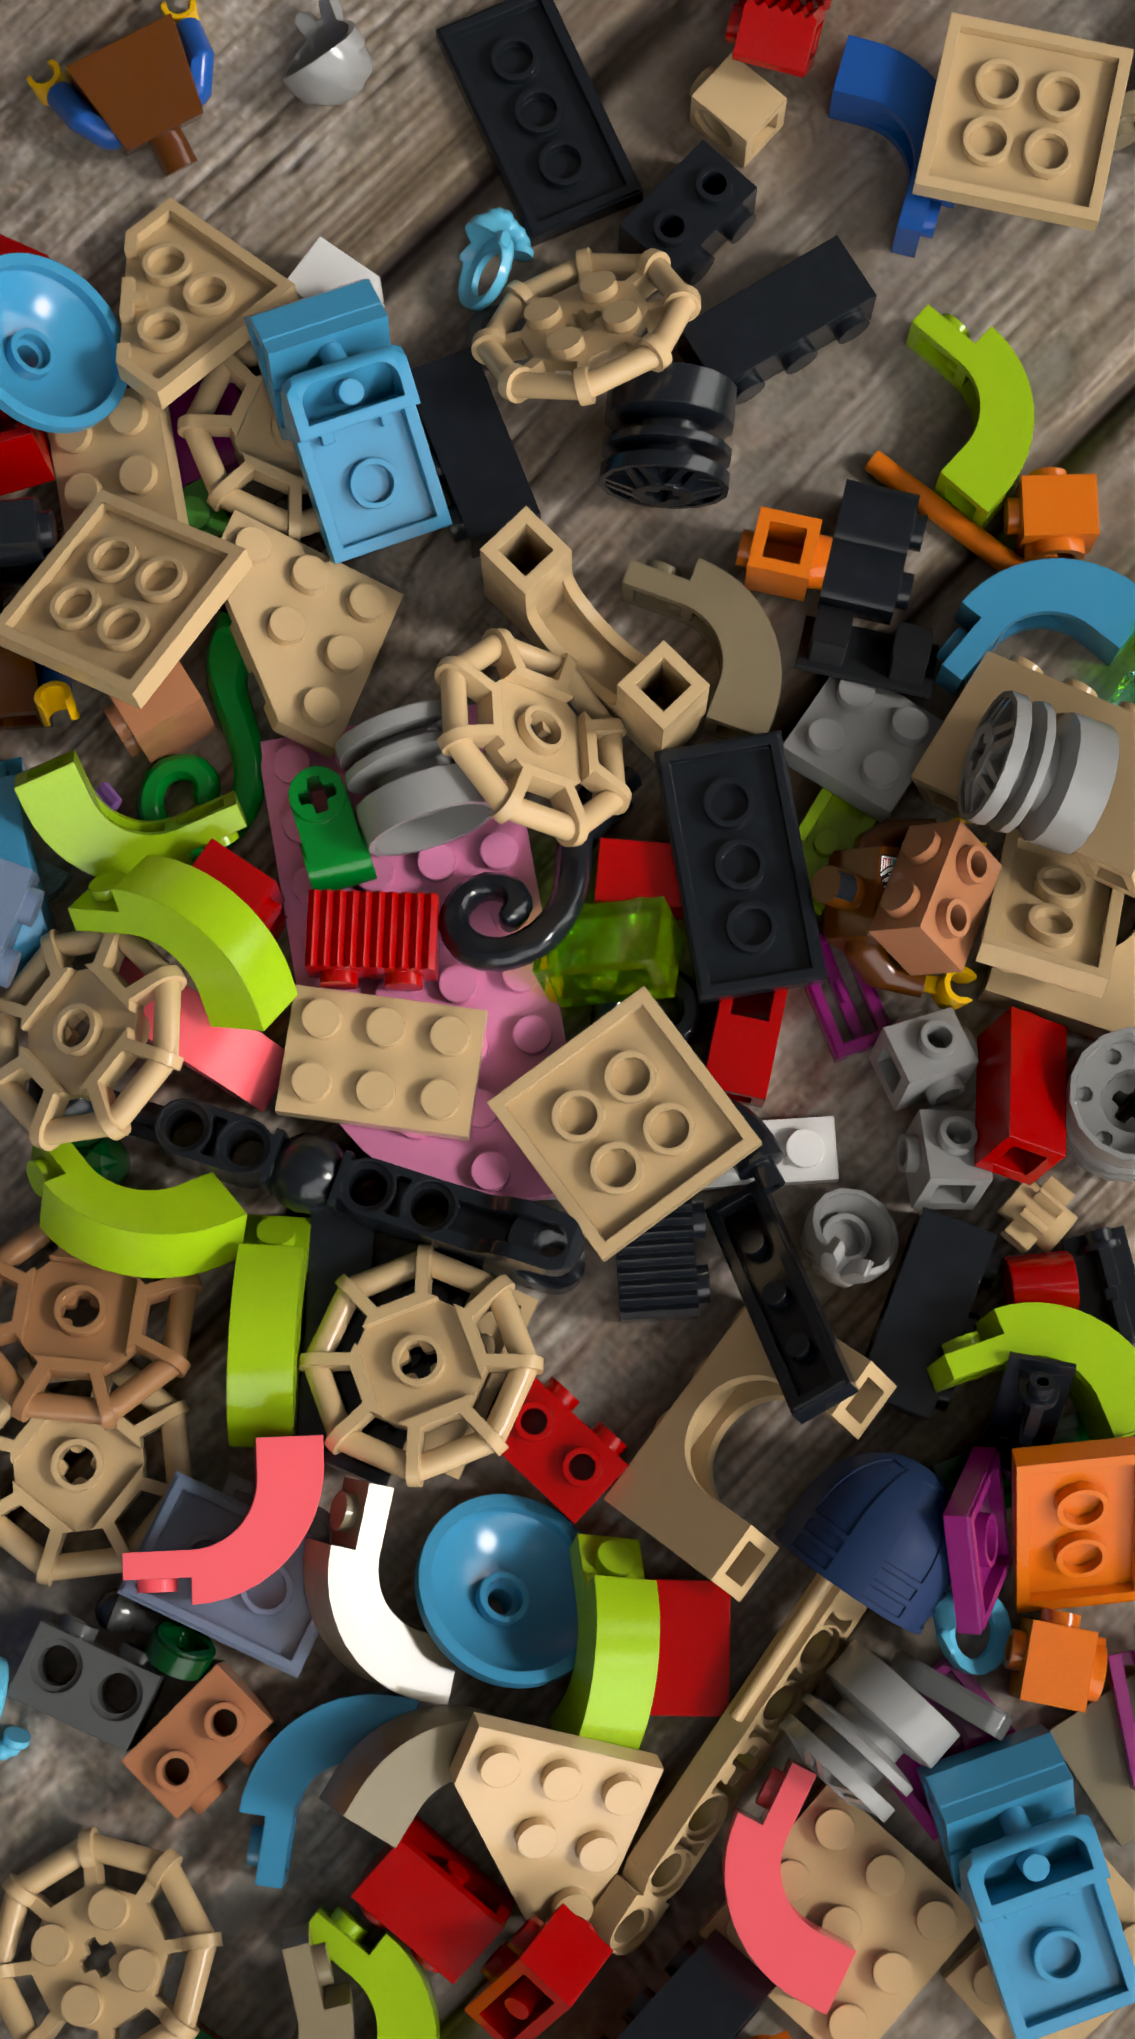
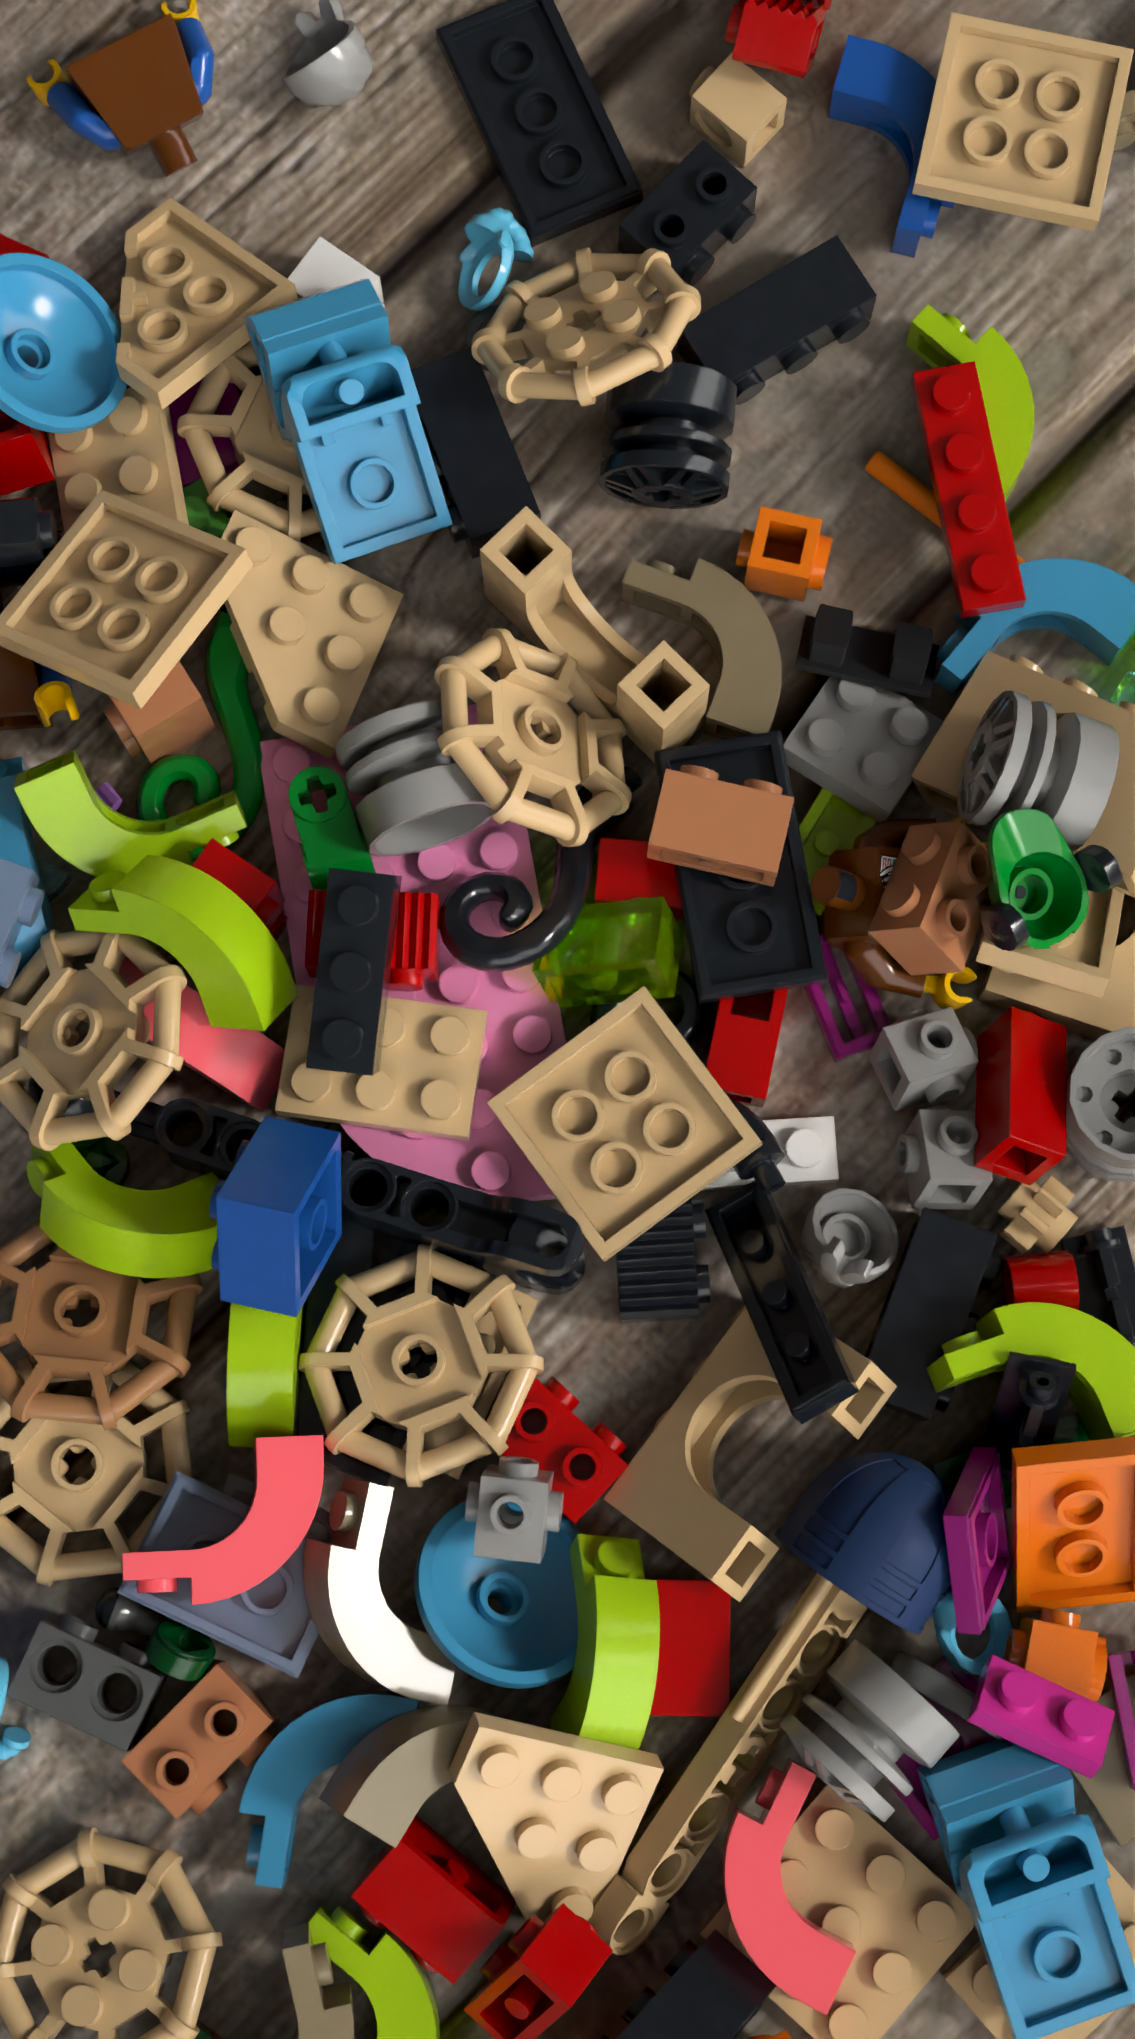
black brick [817,479,928,625] -> none
orange brick [1003,467,1100,561] -> none
none -> blue brick [209,1116,342,1317]
none -> black brick [306,868,402,1076]
none -> light grey brick [465,1456,564,1564]
none -> nougat brick [647,765,795,887]
none -> red plate [911,361,1026,618]
none -> dark pink plate [967,1654,1115,1779]
none -> green cap [976,808,1122,951]

